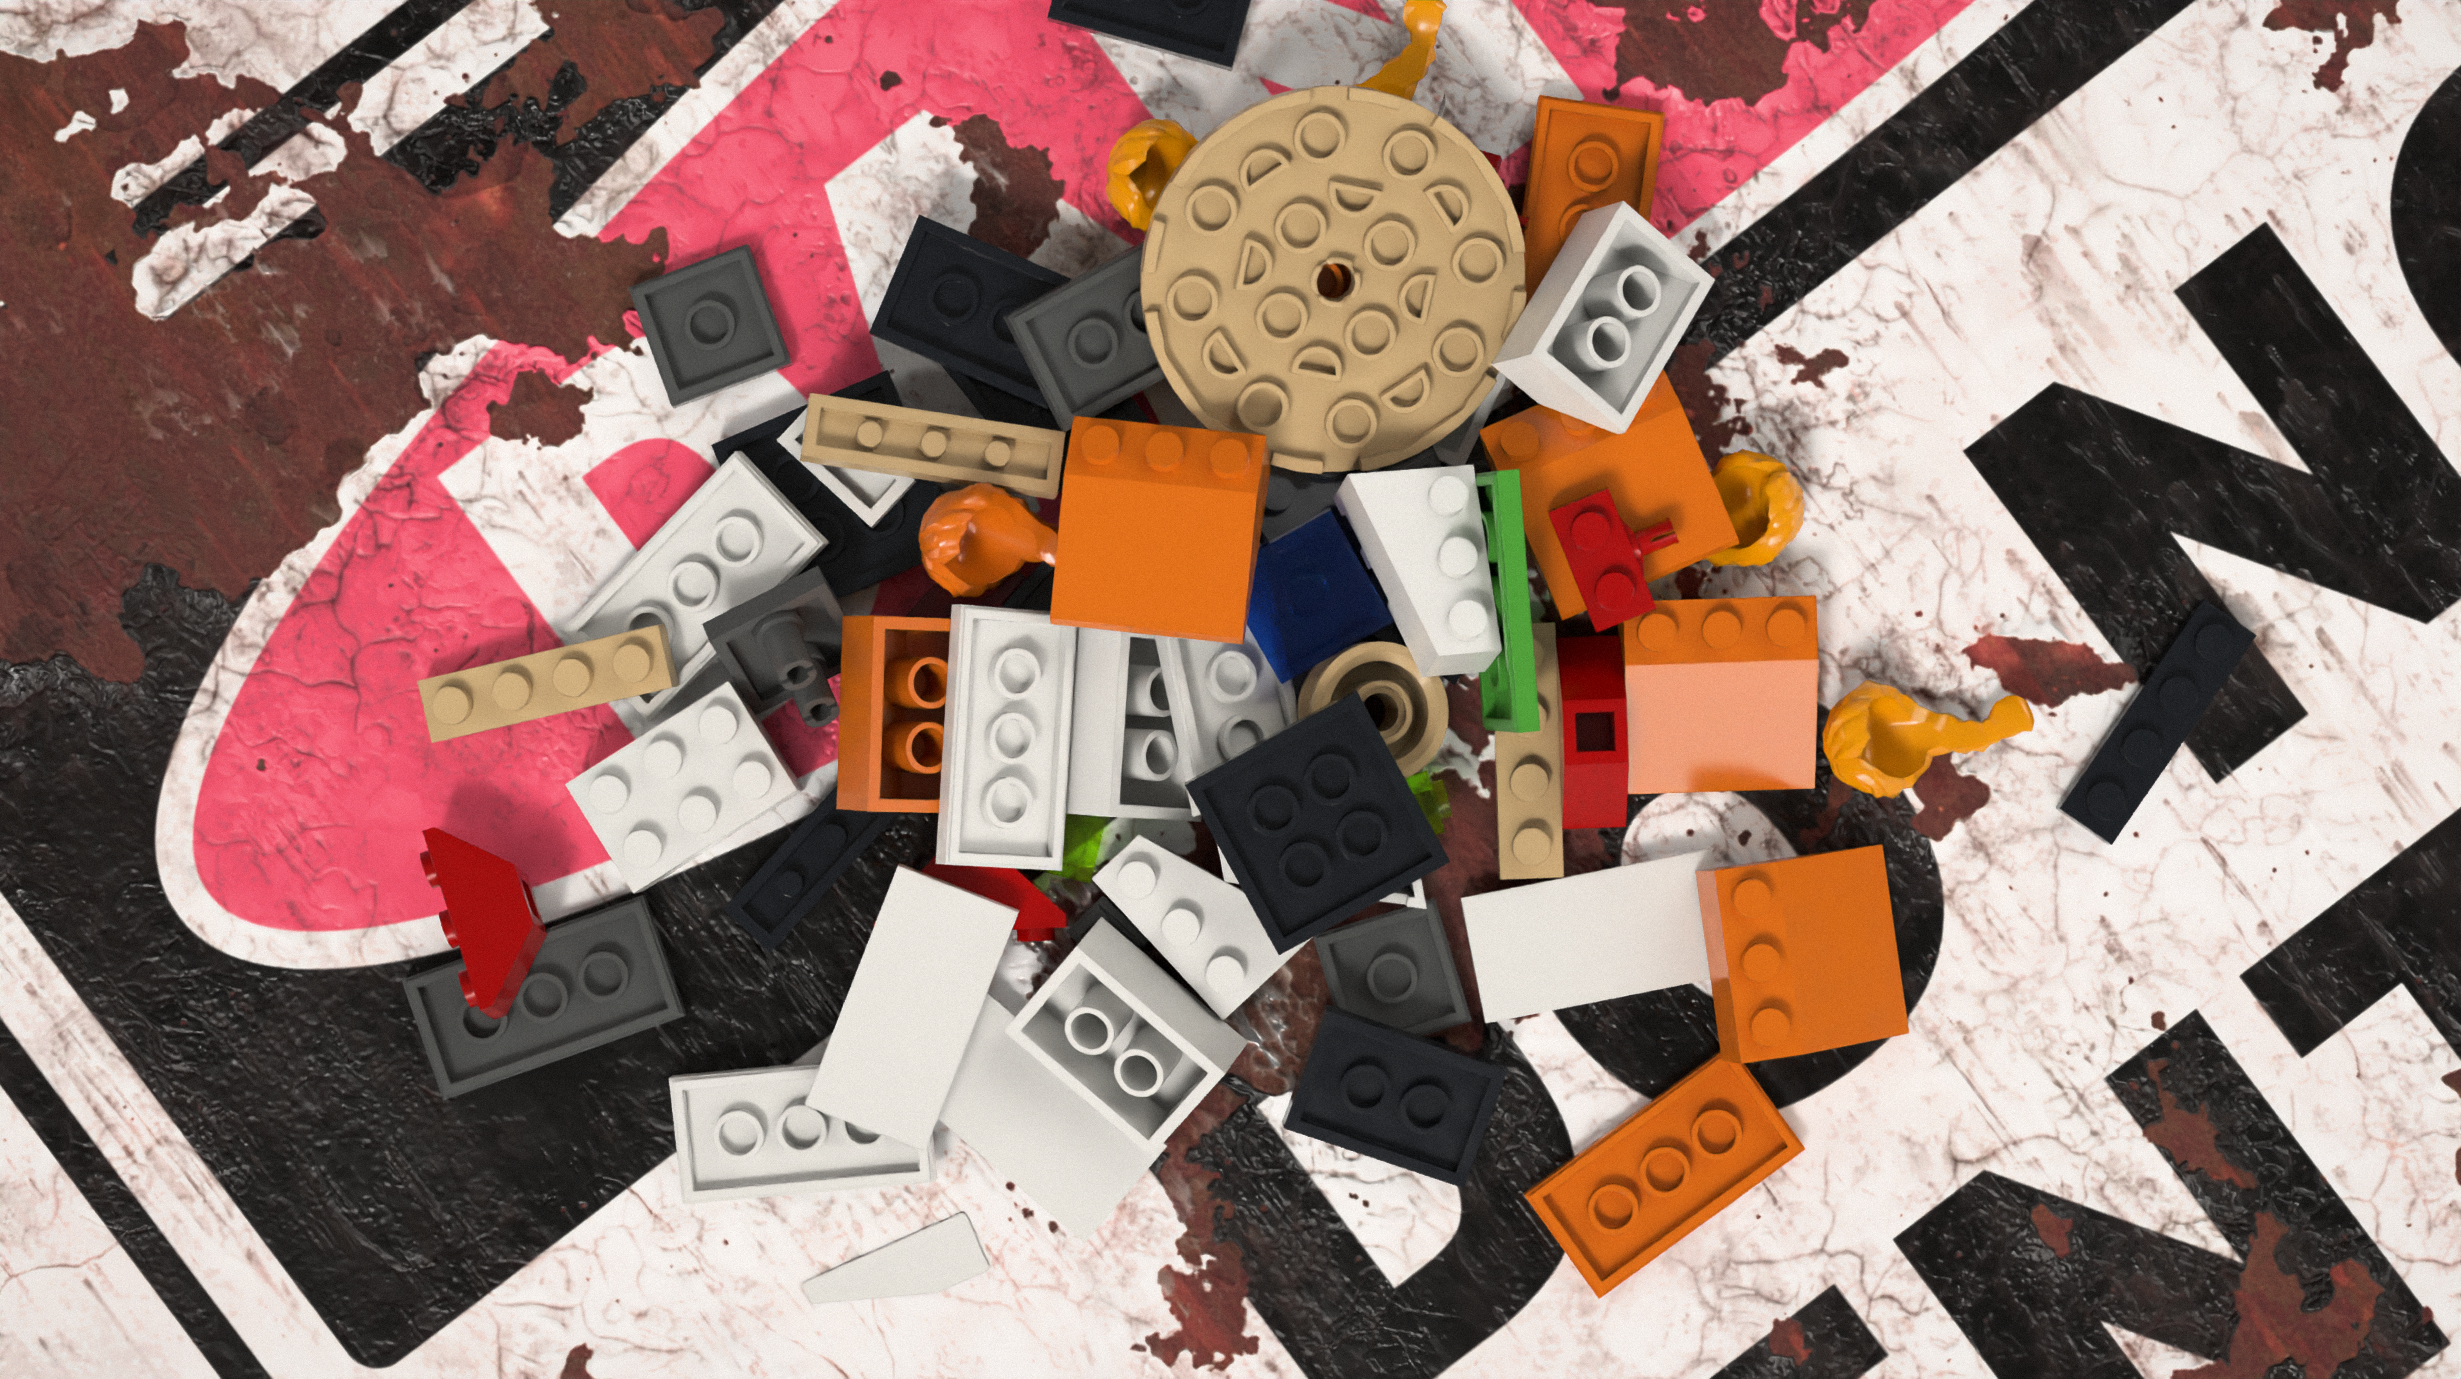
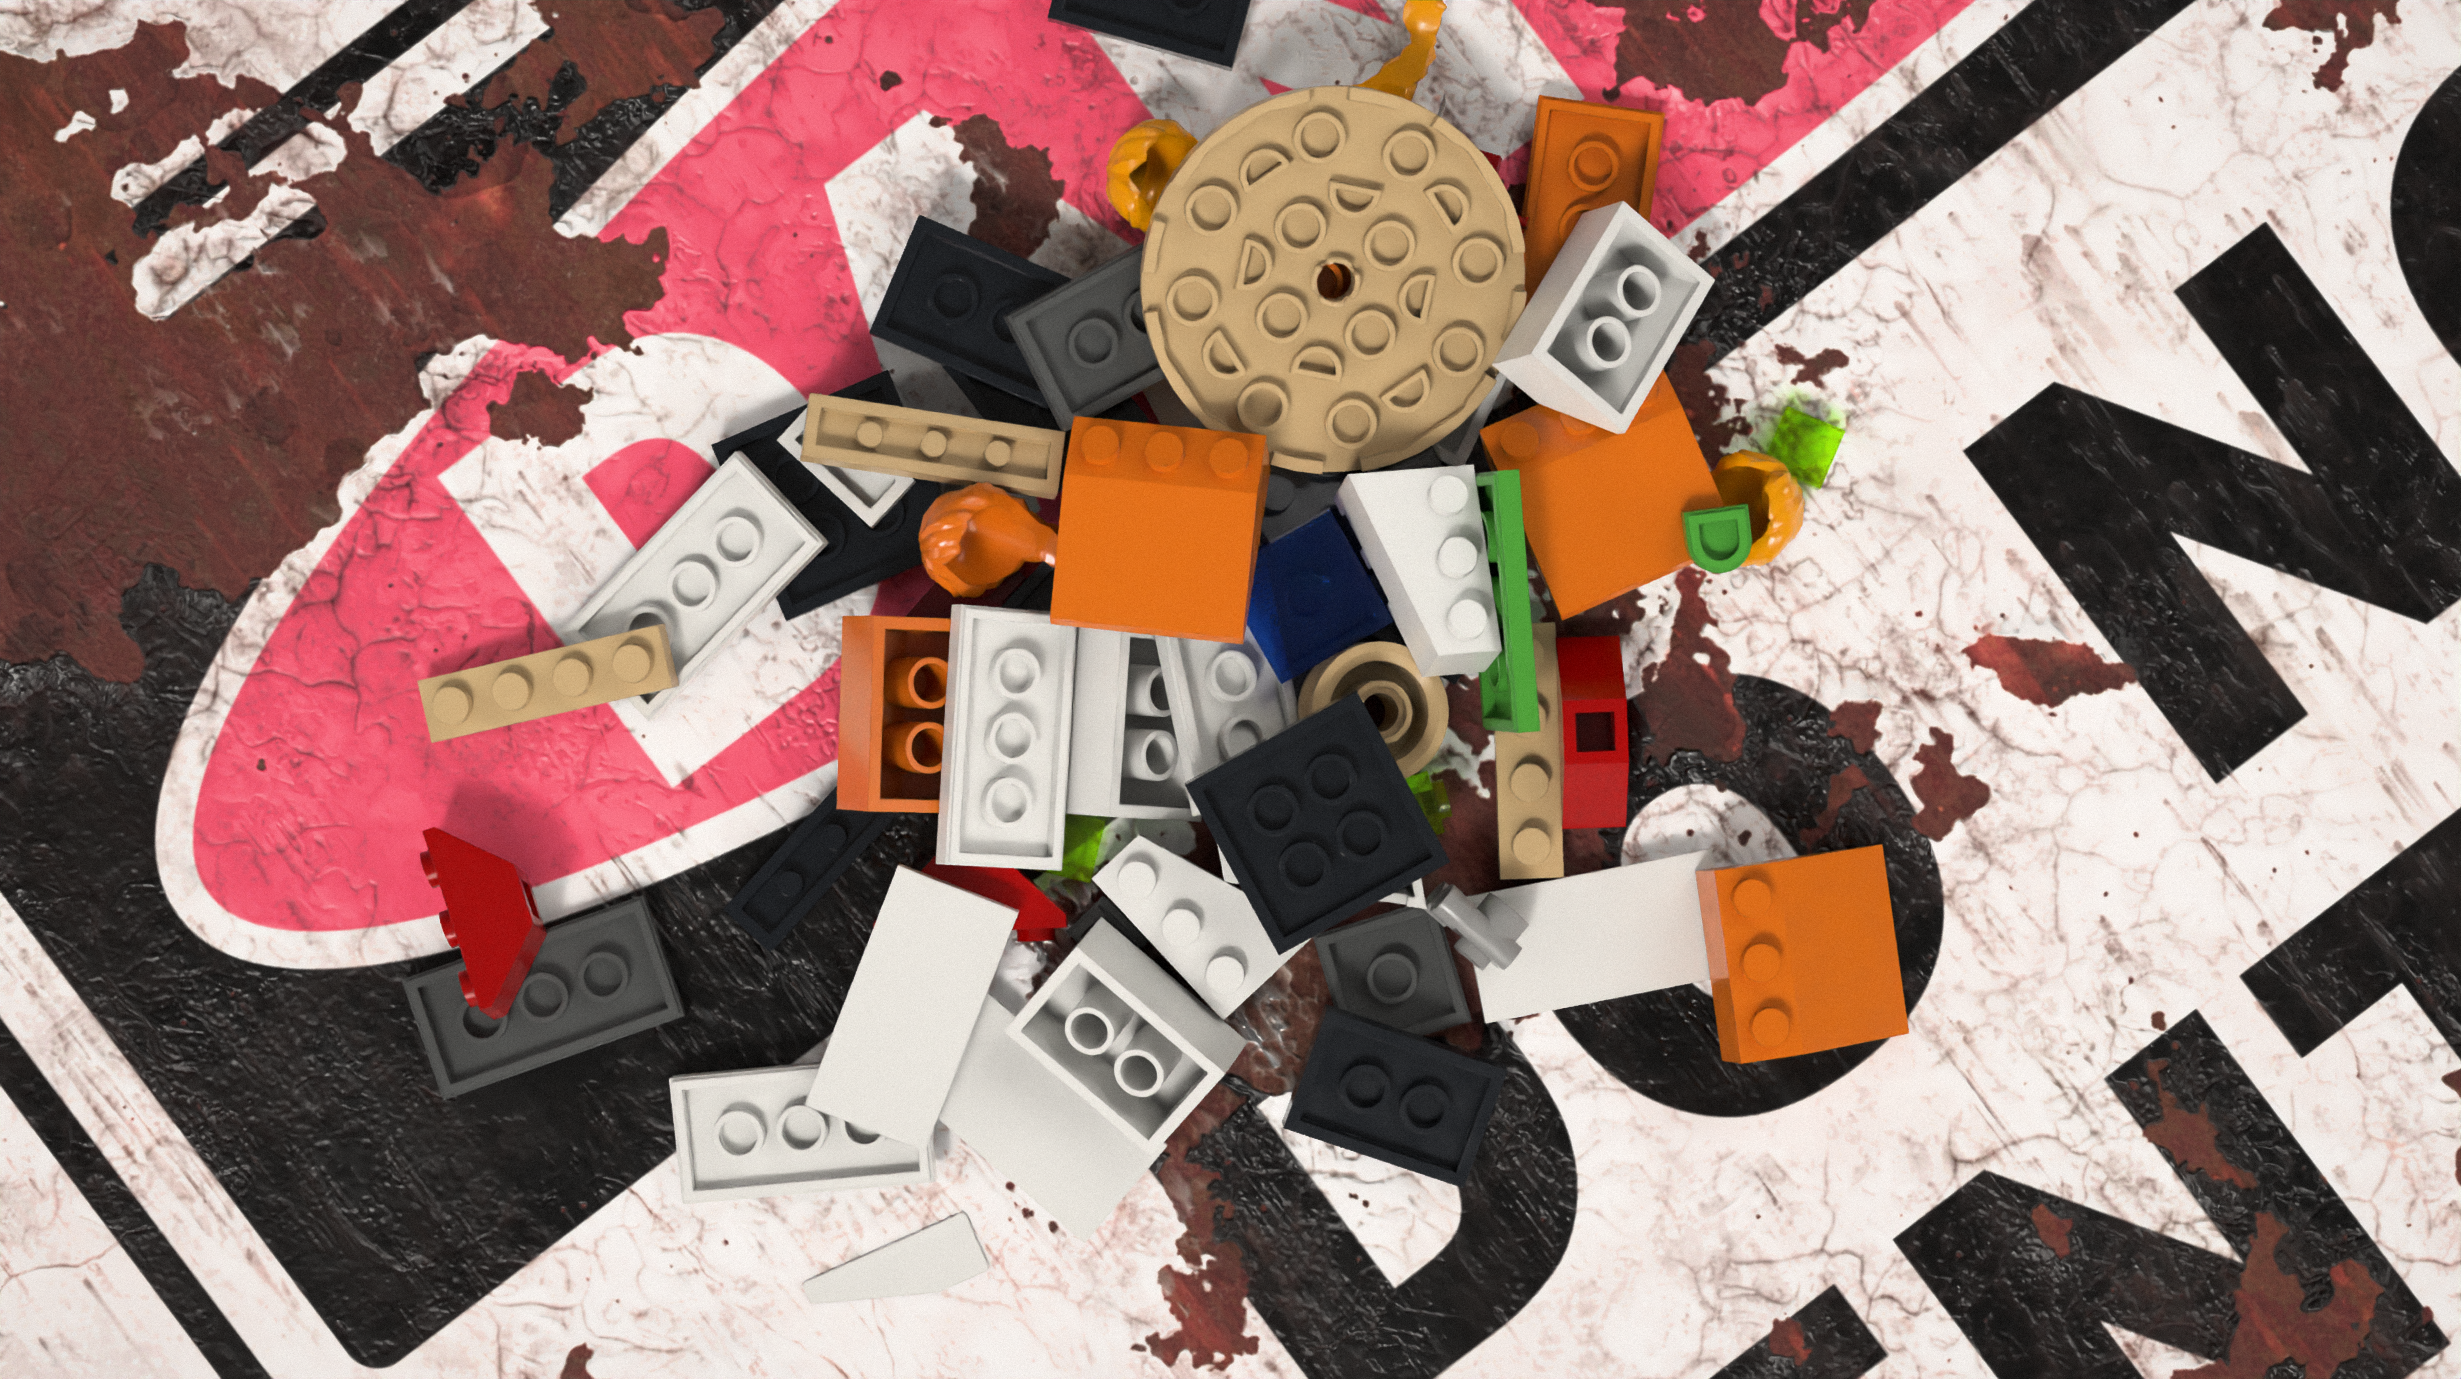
white brick [565,681,804,894] -> none
dark grey tile [628,244,793,409] -> none
dark grey plate [702,566,847,728] -> none
orange tile [1523,1051,1805,1299] -> none
red plate [1547,487,1679,633] -> none
orange slope [1617,595,1819,794] -> none
light orange hair [1822,679,2035,799] -> none
black plate [2055,599,2257,845] -> none
none -> light grey plate [1424,881,1529,971]
none -> bright green tile [1681,503,1752,573]
none -> clear neon green plate [1764,406,1845,491]

